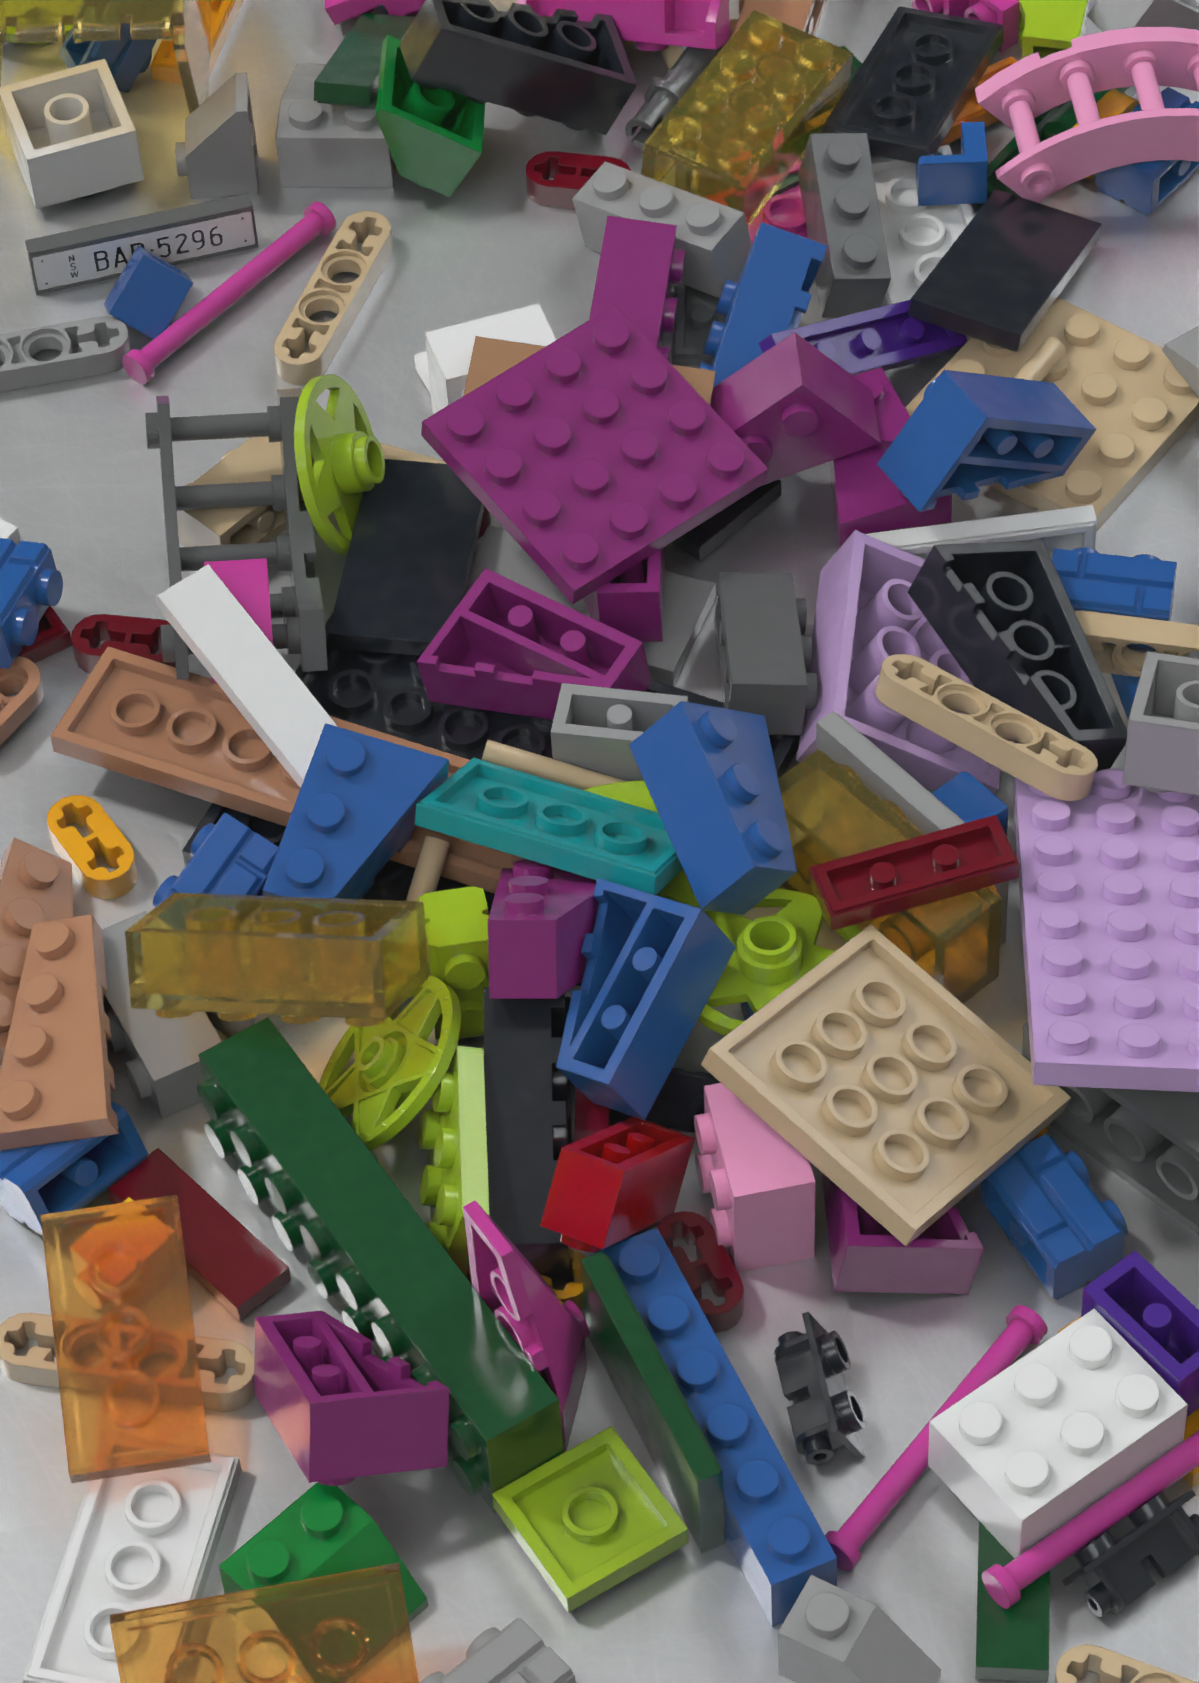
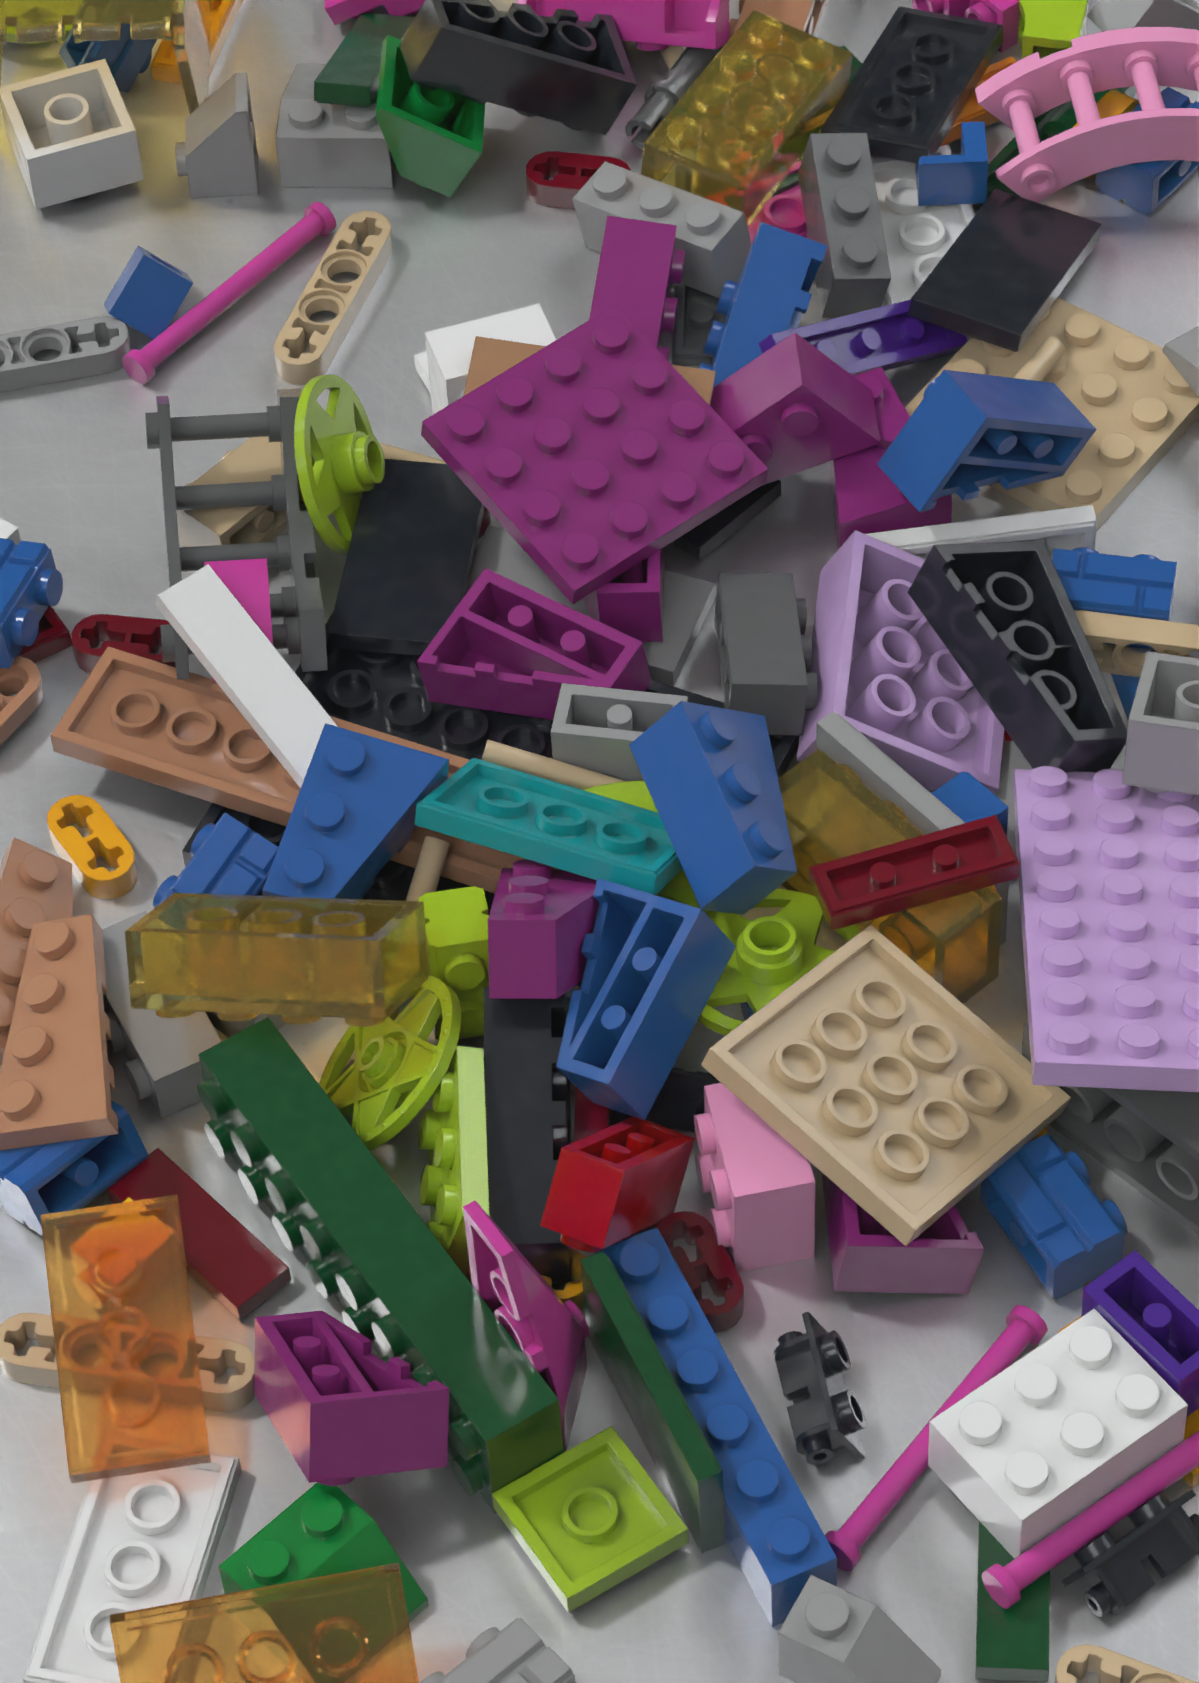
tile [25,193,259,295] -> none
tan beam [875,654,1098,801] -> none

